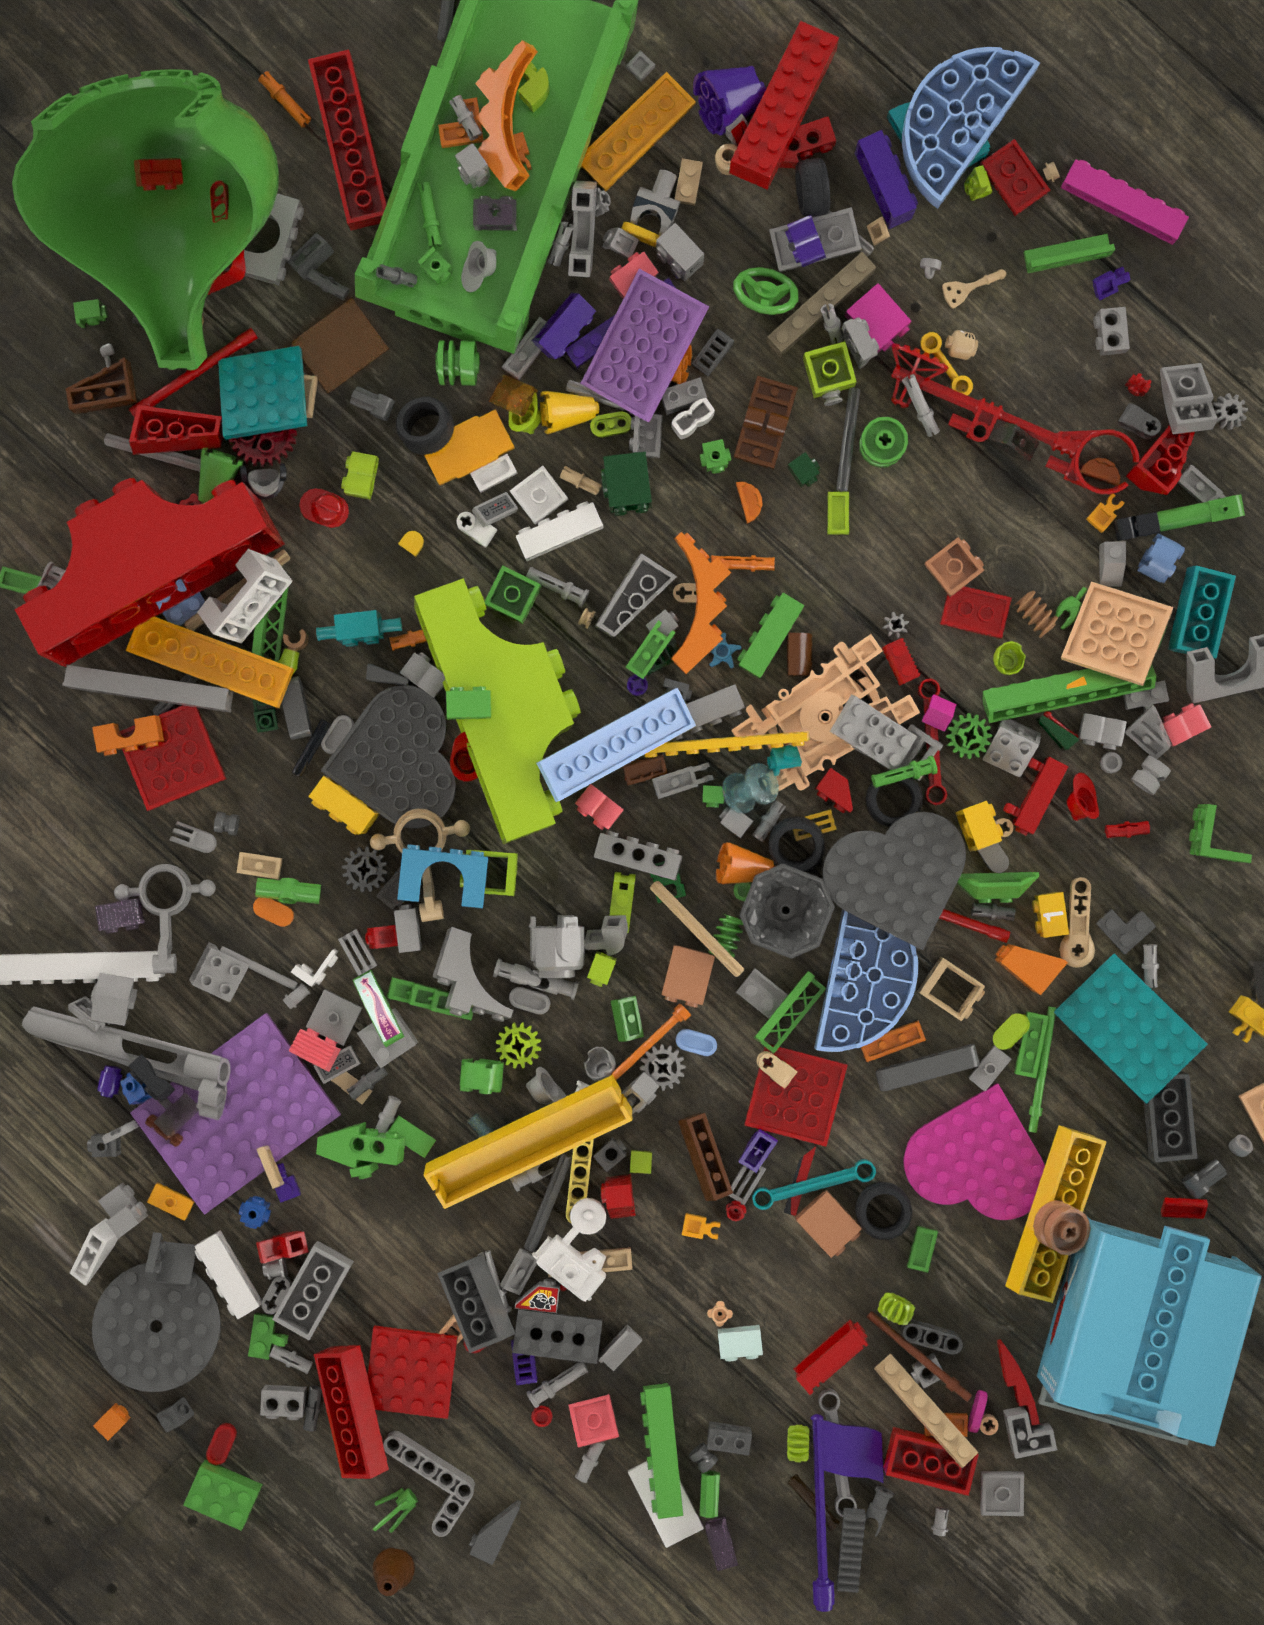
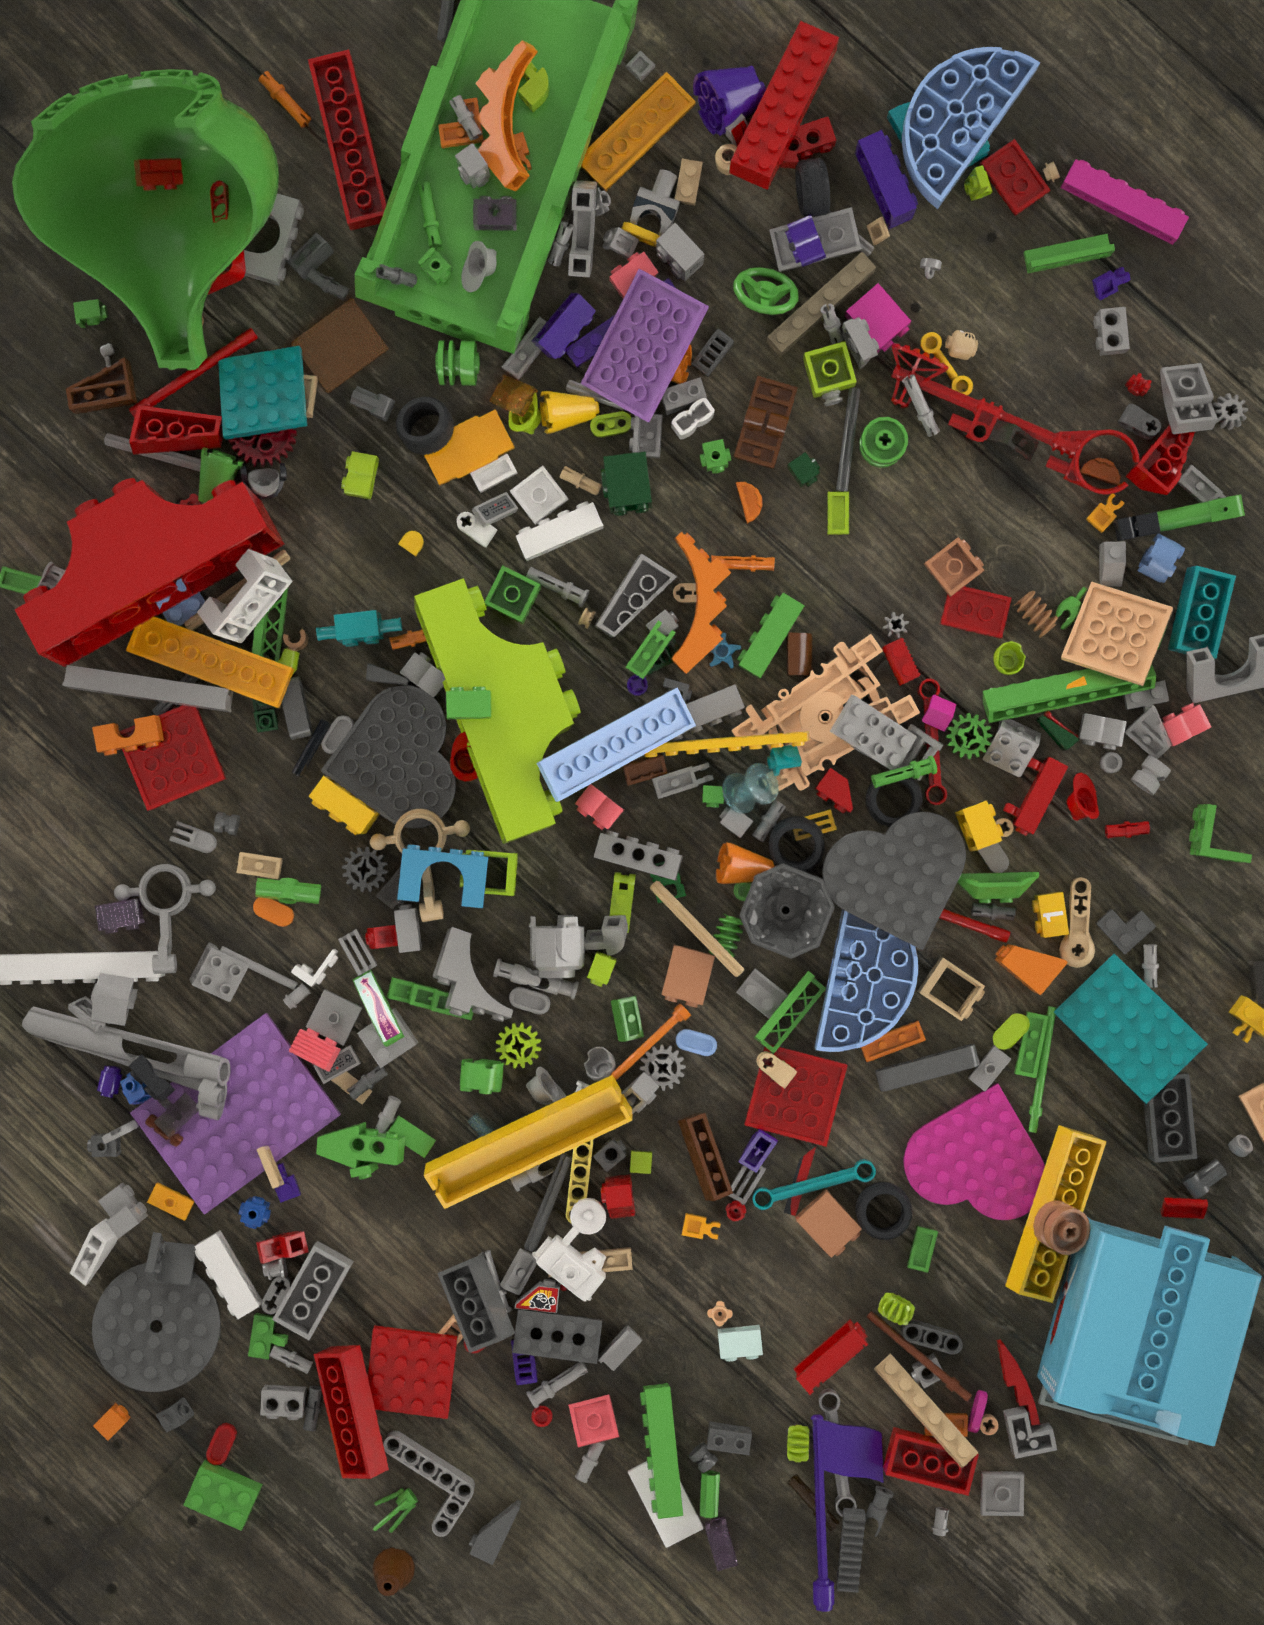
red piece [299,488,349,528] -> none
tan piece [942,269,1007,309] -> none

